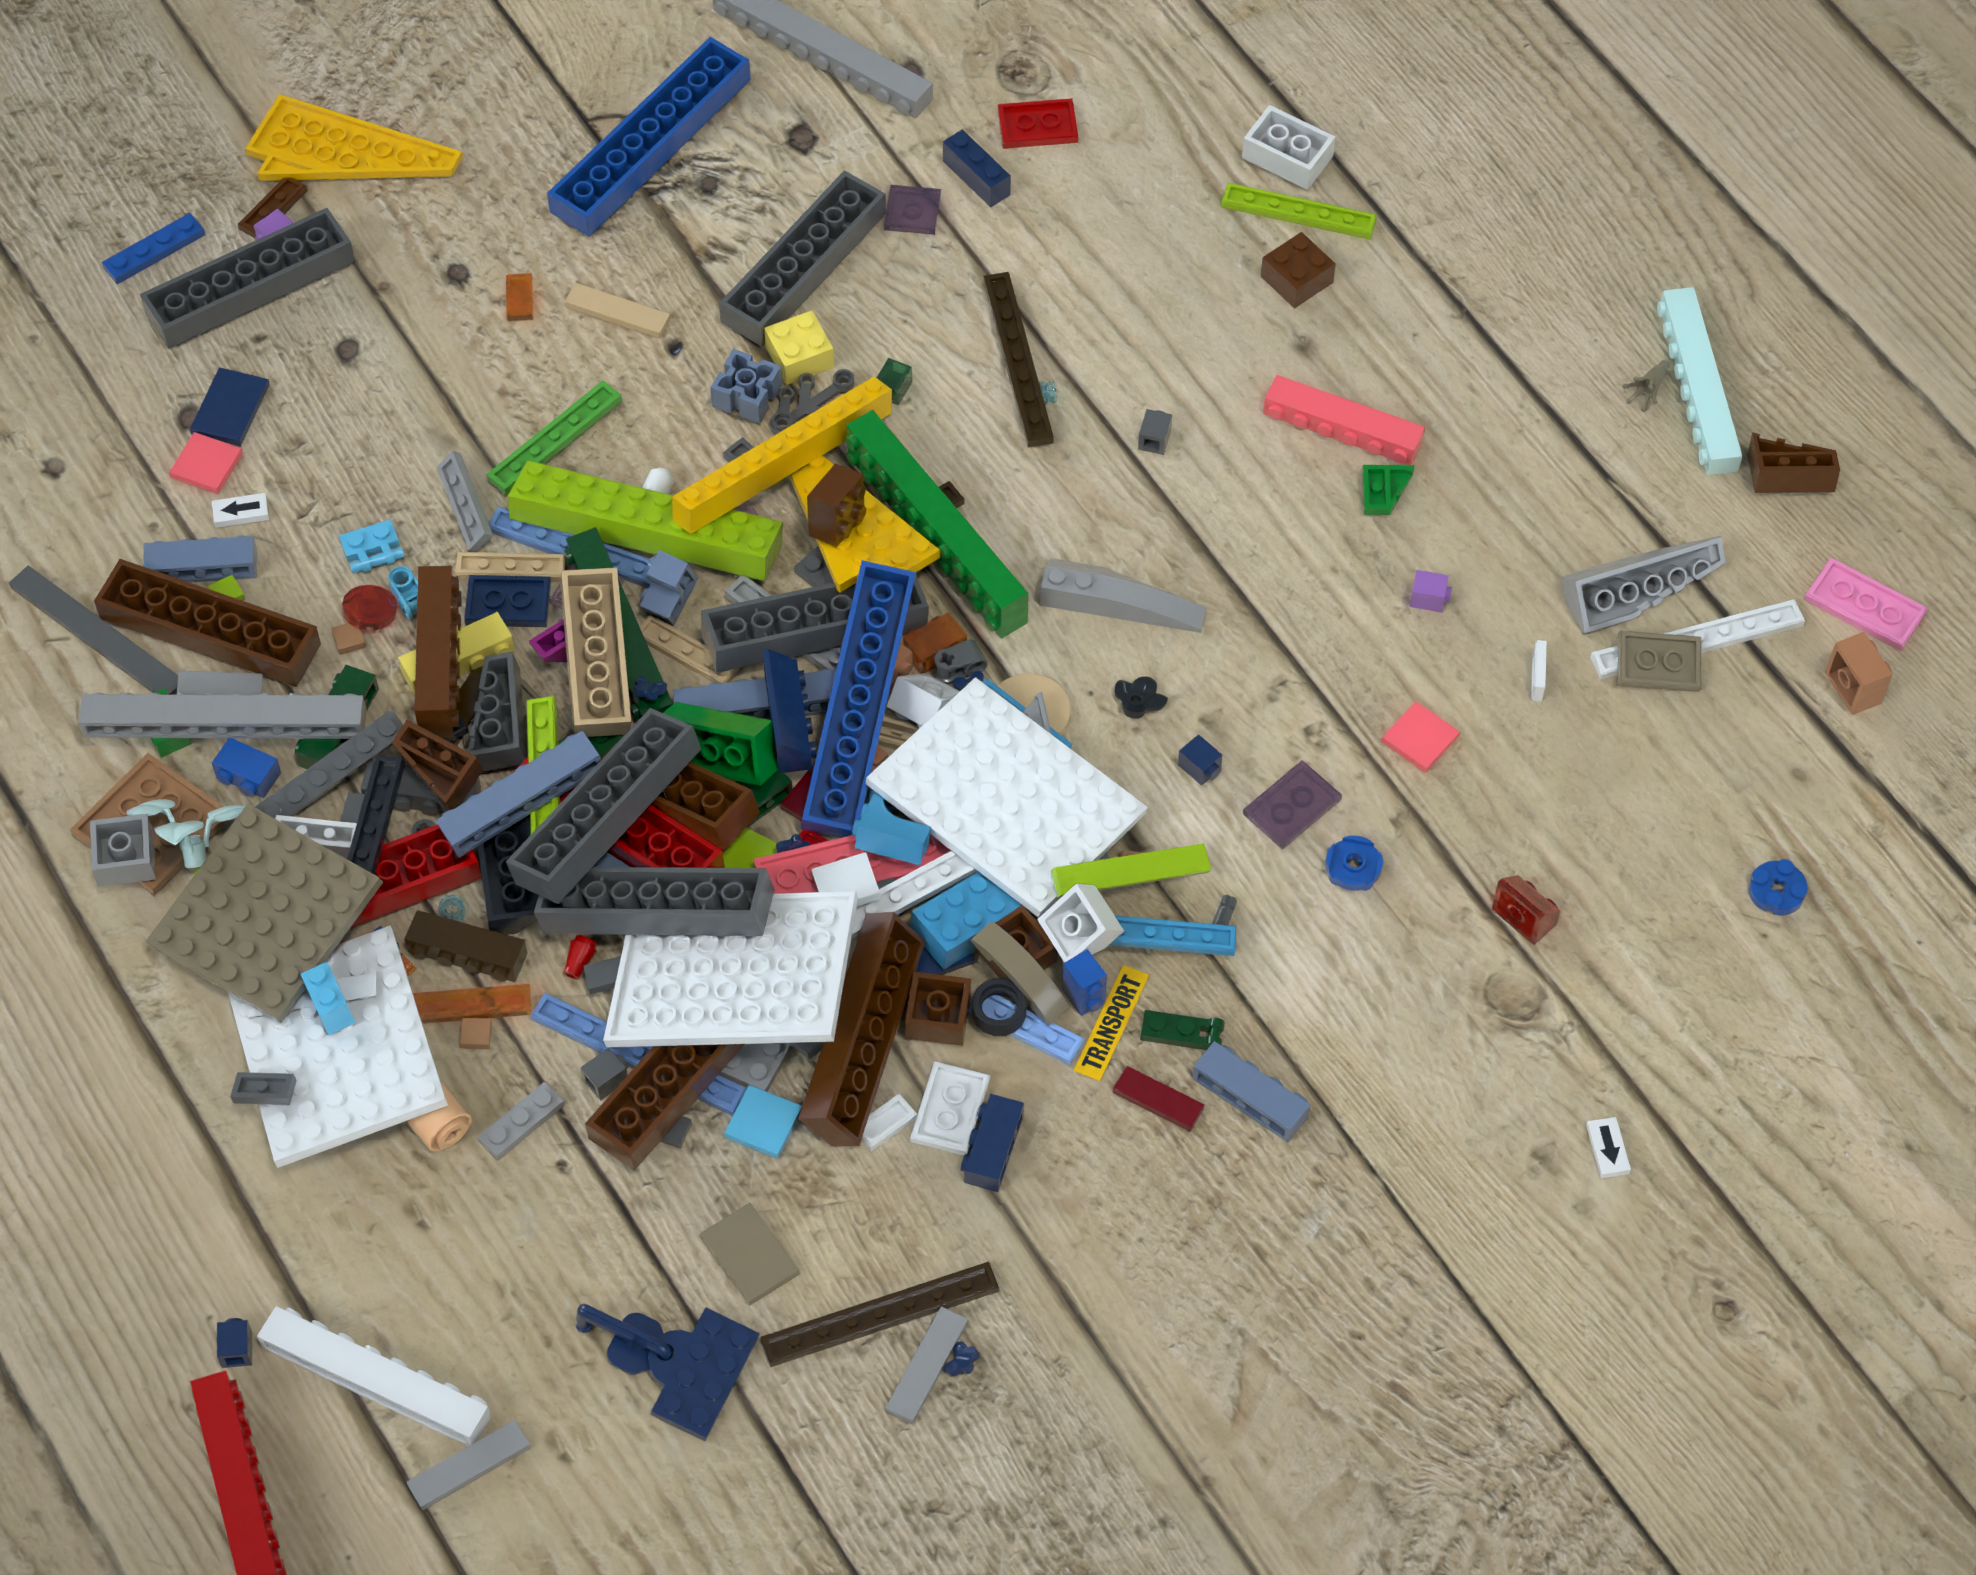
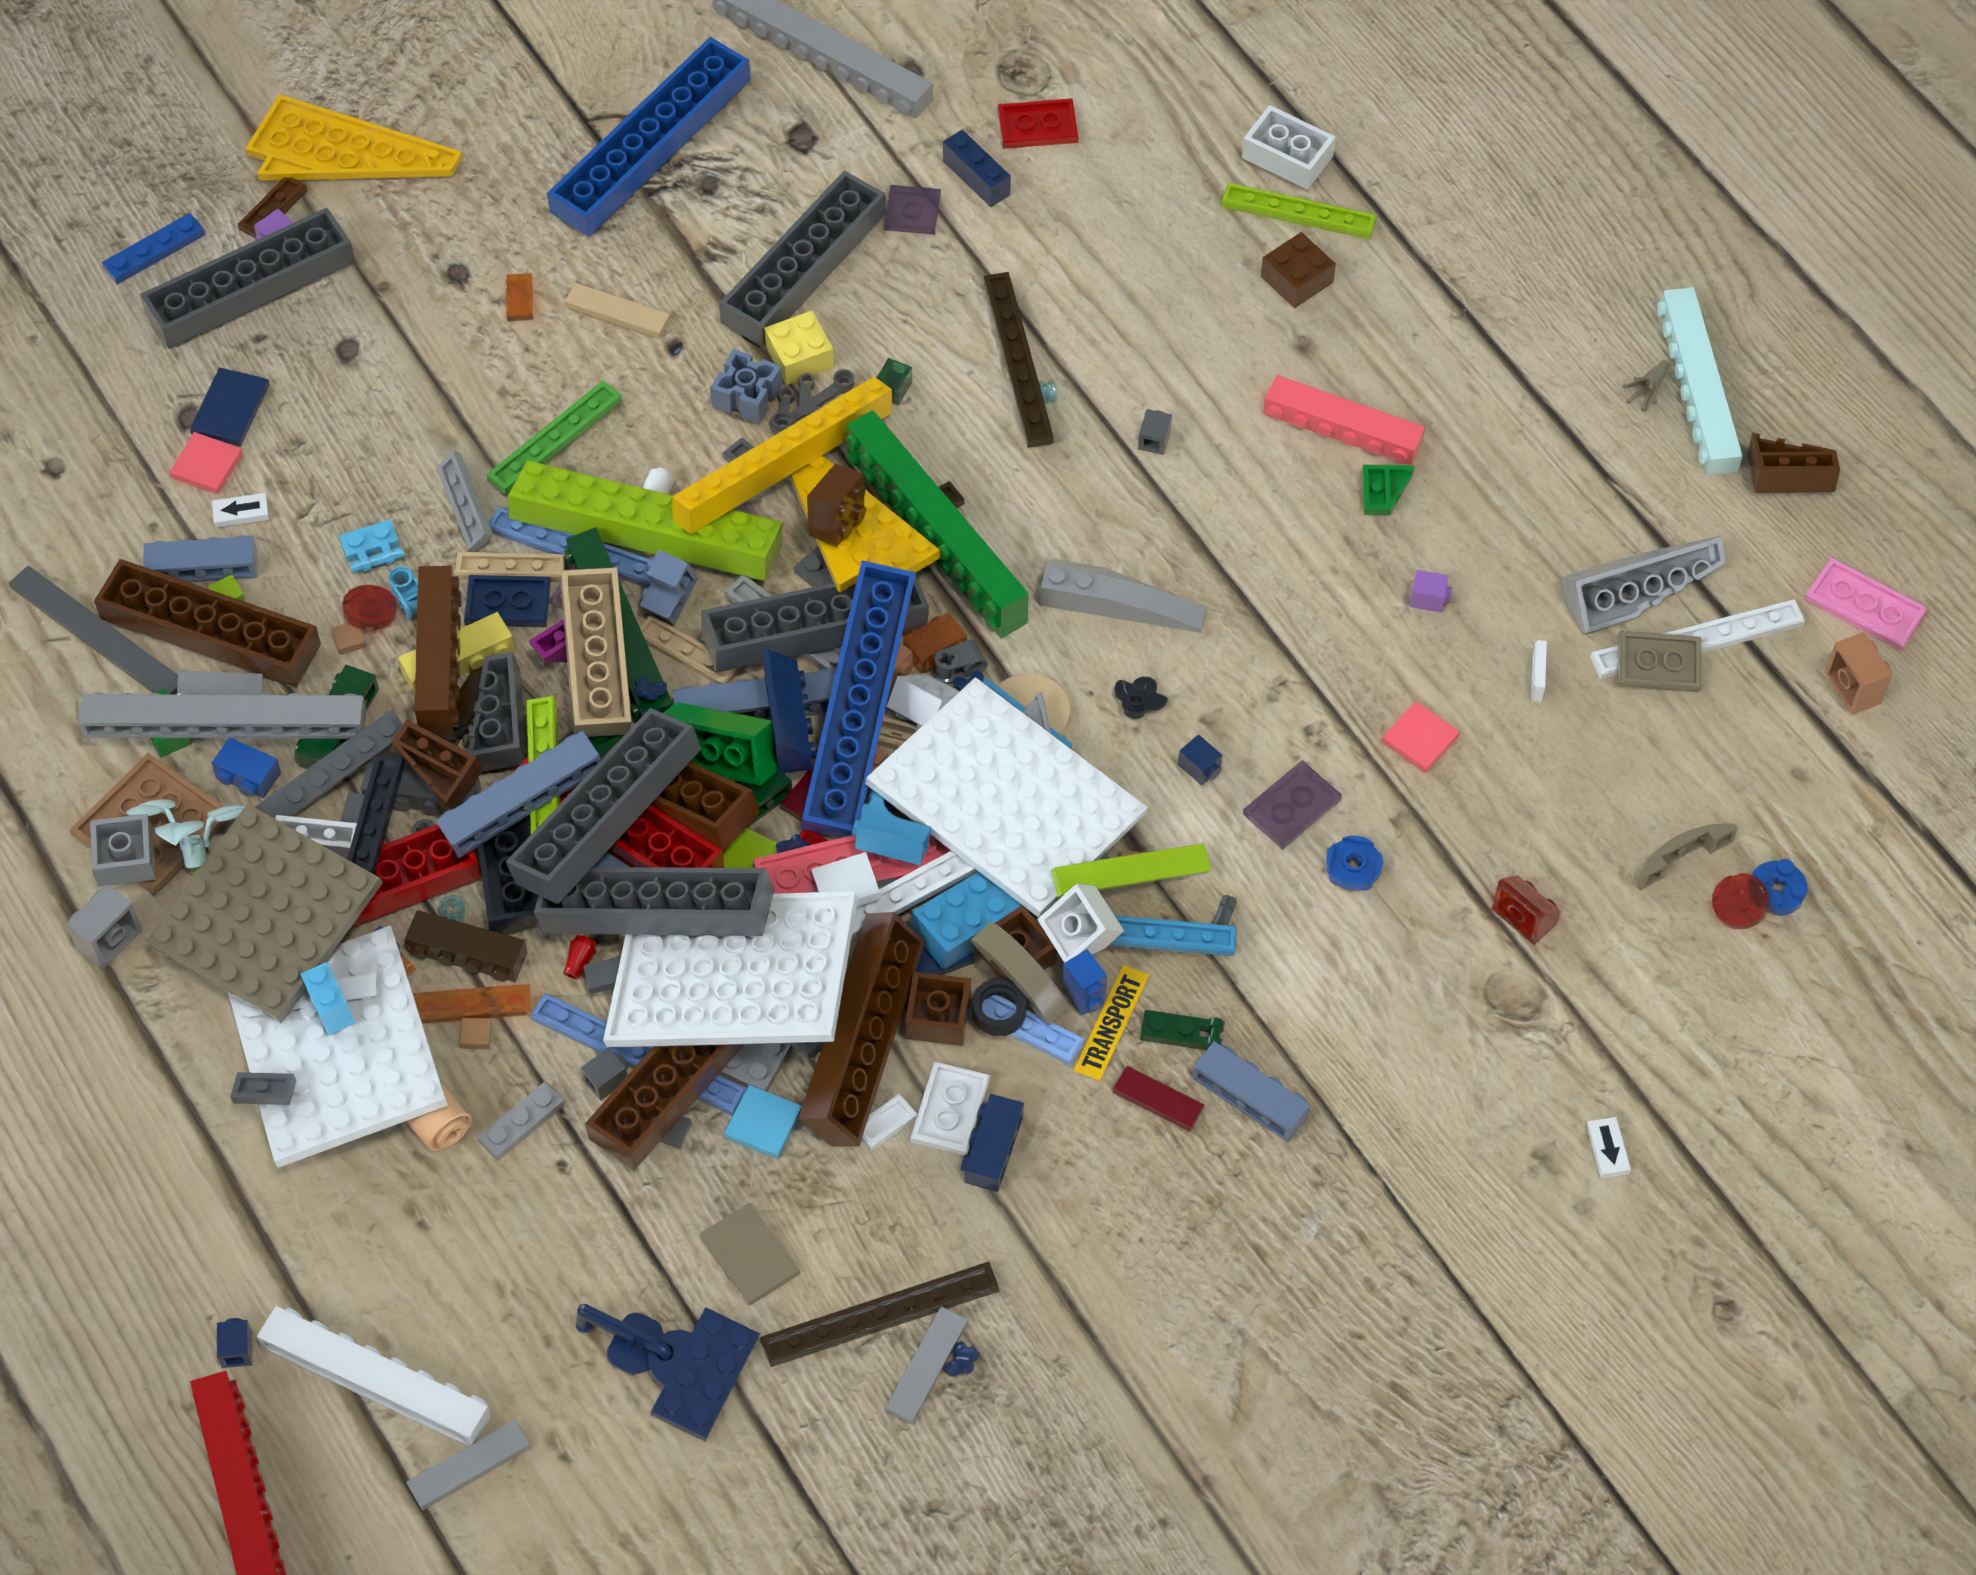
none -> light grey brick [66,884,143,970]
none -> dark tan slope [1637,823,1738,890]
none -> clear red tile [1712,873,1770,929]

